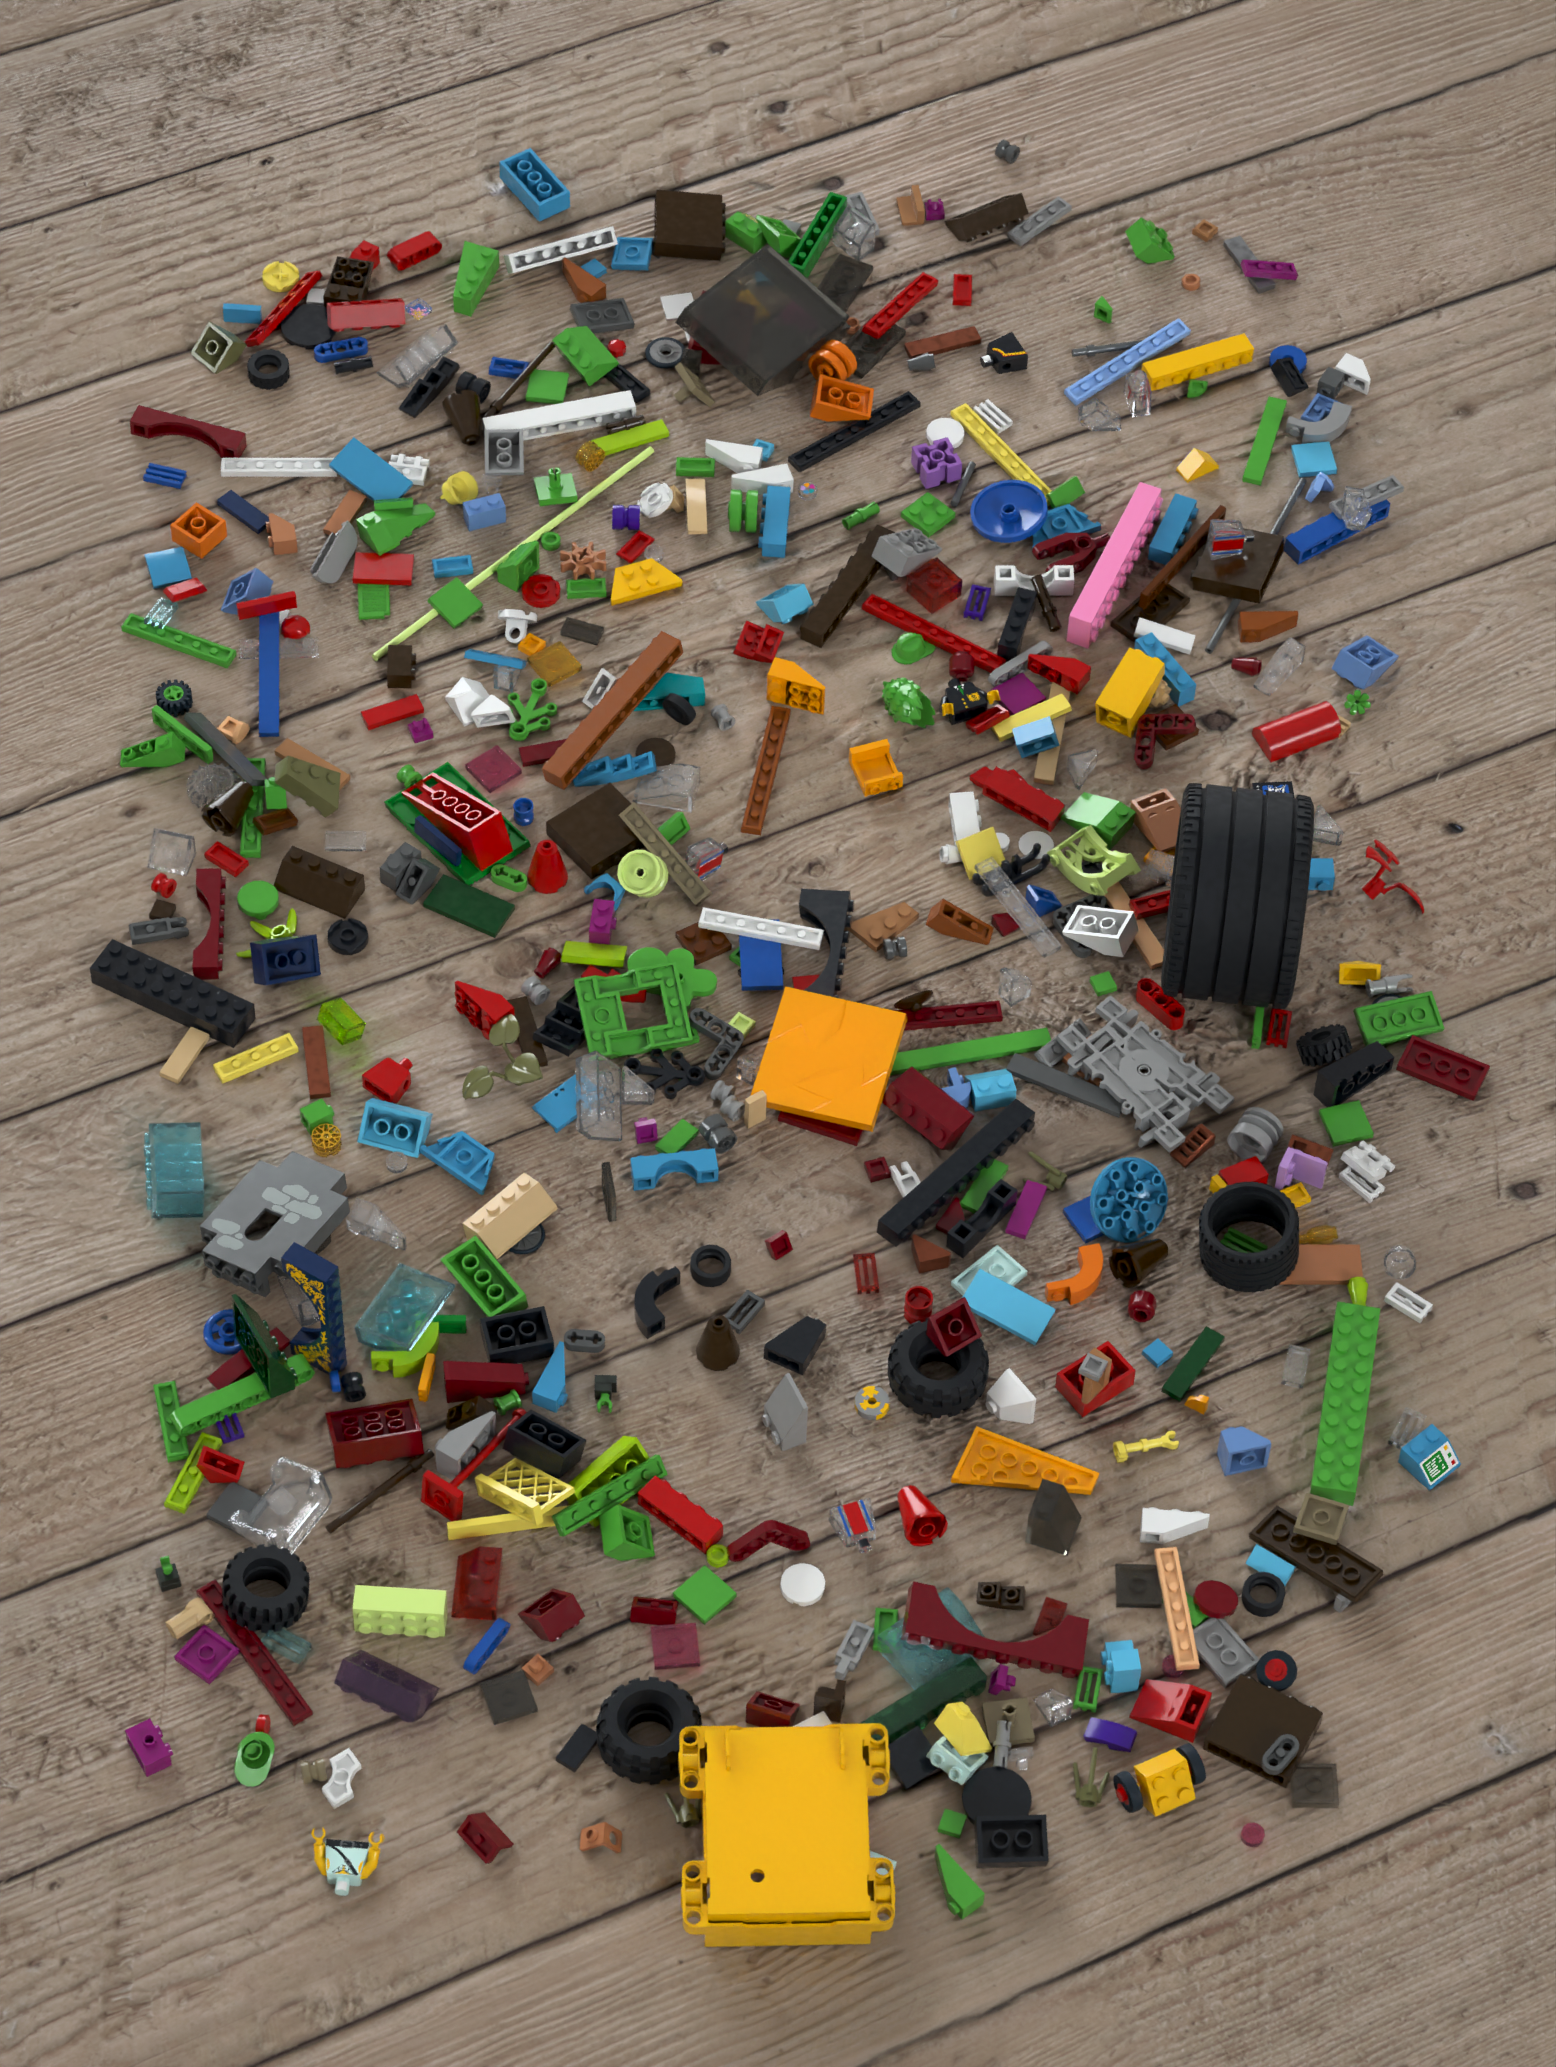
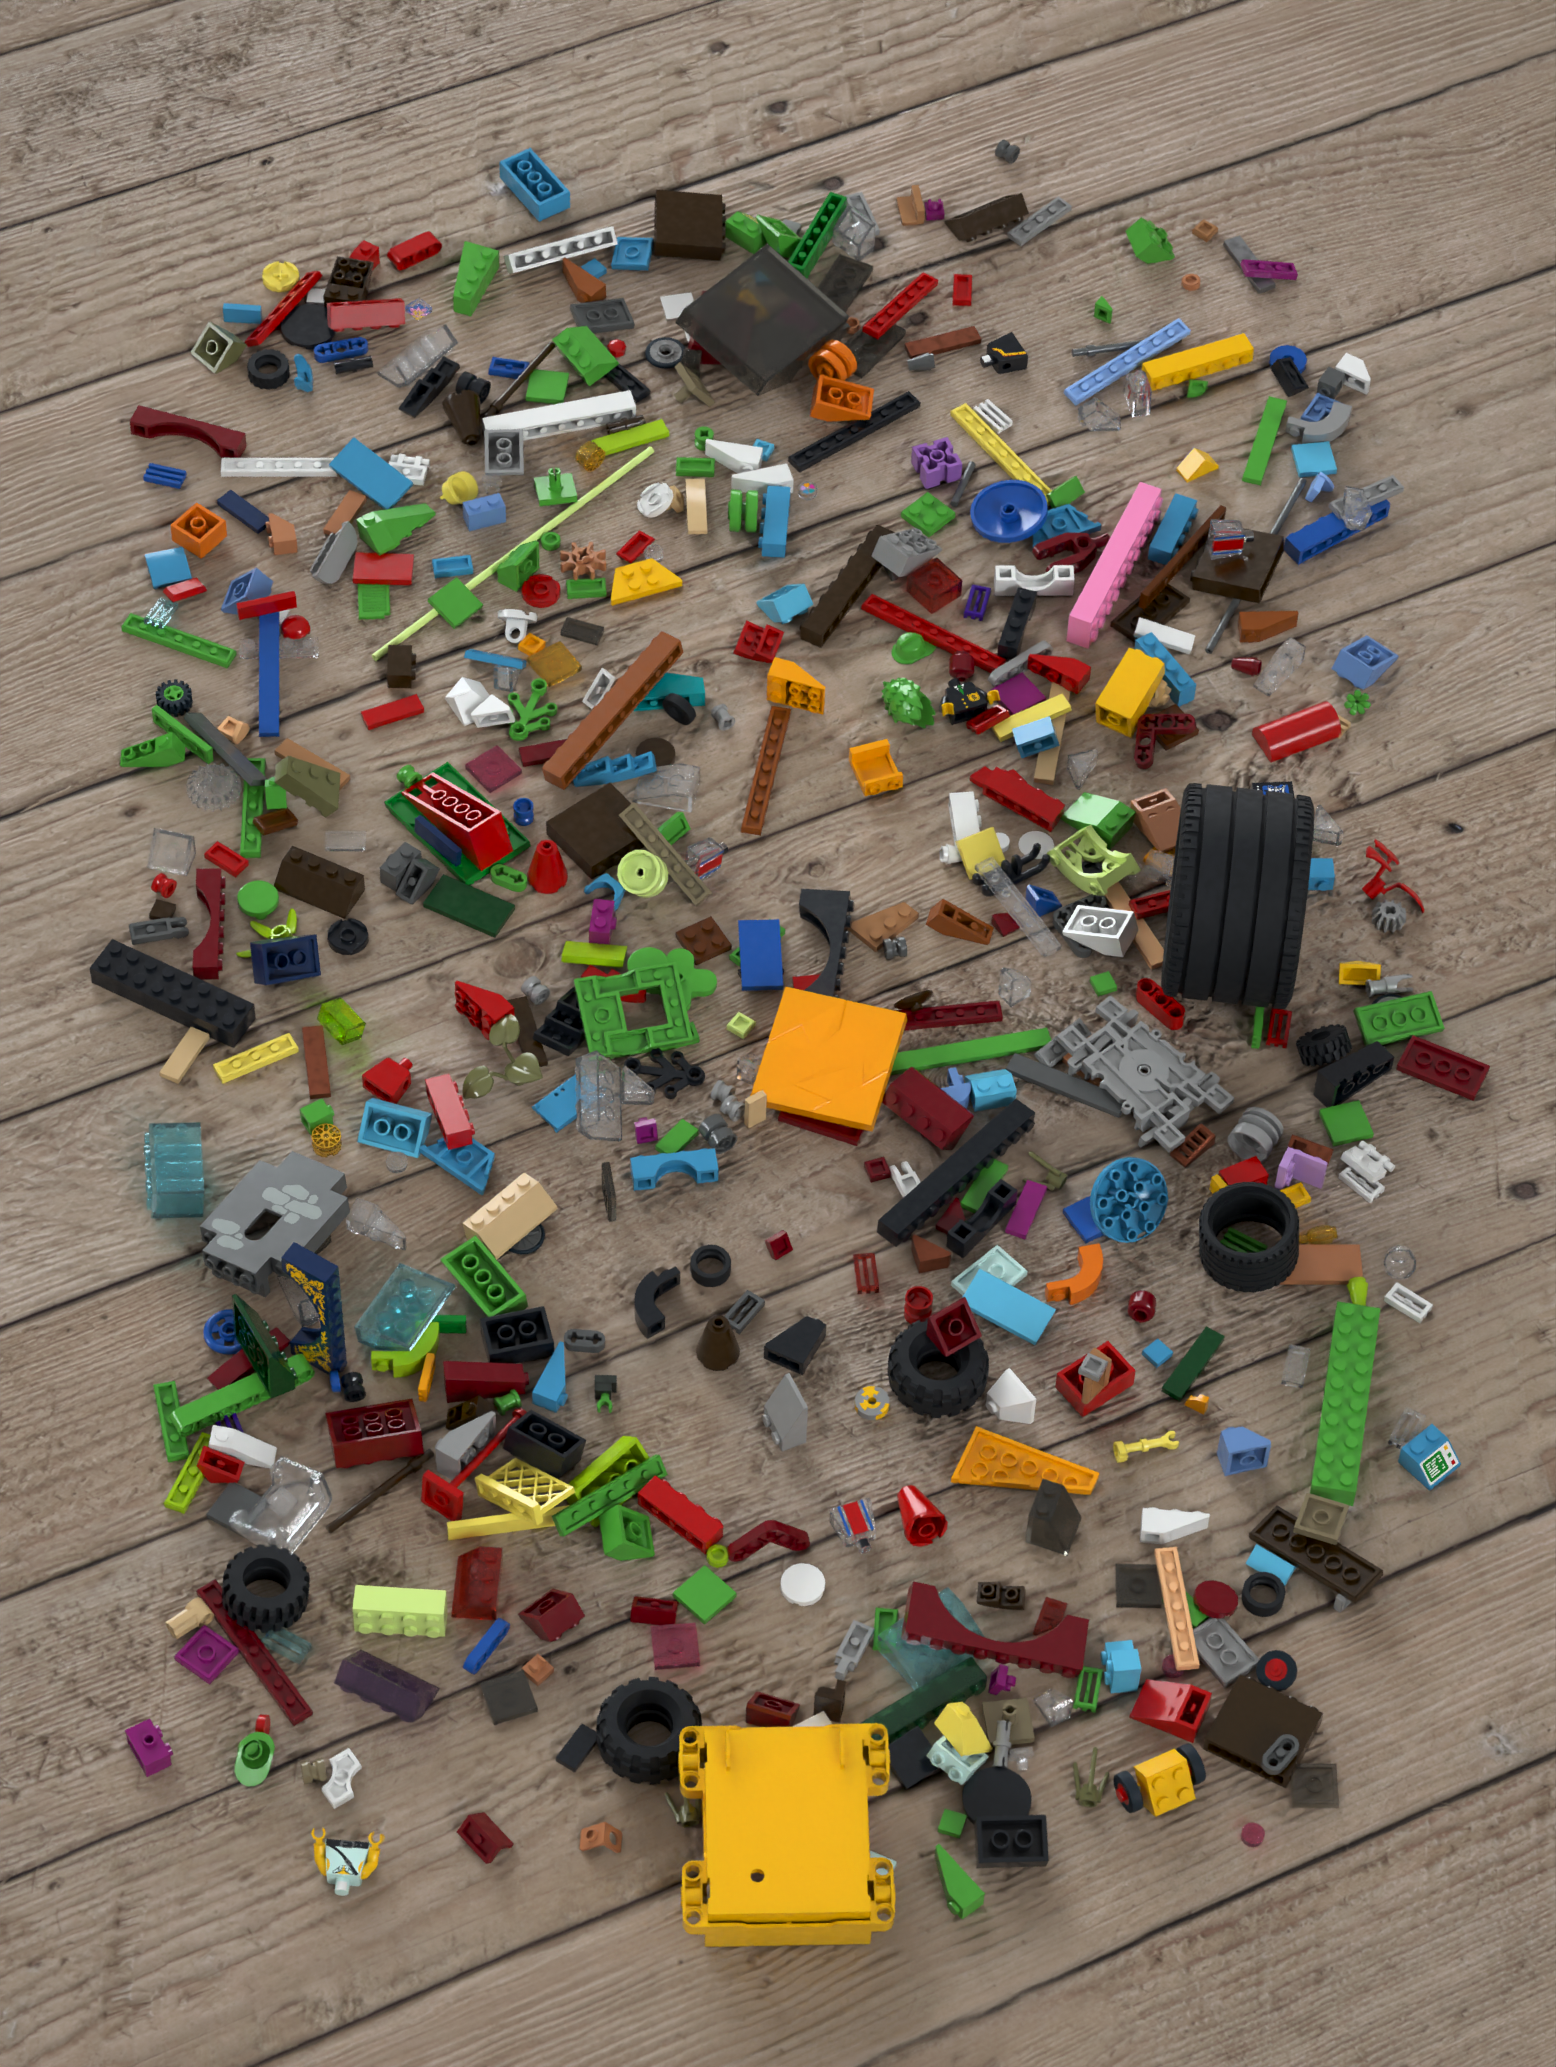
pearl dark grey piece [155,1555,181,1592] -> none
dark brown cone [201,781,254,837] -> none
bright green tile [374,497,413,510] -> none
magenta tile [408,718,434,744] -> none
dark red cone [534,947,562,979] -> none
dark purple wheel [612,505,640,530] -> none
dark grey beam [689,1008,744,1080] -> none
white tile [698,907,824,950] -> none
bright green pin [842,502,880,530] -> none
white tile [926,418,964,448] -> none
dark brown pin [1030,575,1062,632] -> none
dark purple slope [1084,1717,1138,1752] -> none
dark brown cone [1109,1238,1168,1288] -> none
none -> white slope [208,1425,277,1469]
none -> dark azure helmet [294,354,313,392]
none -> brick [425,1074,475,1150]
none -> bright green wheel [694,426,714,451]
none -> light grey gear [1371,899,1407,933]

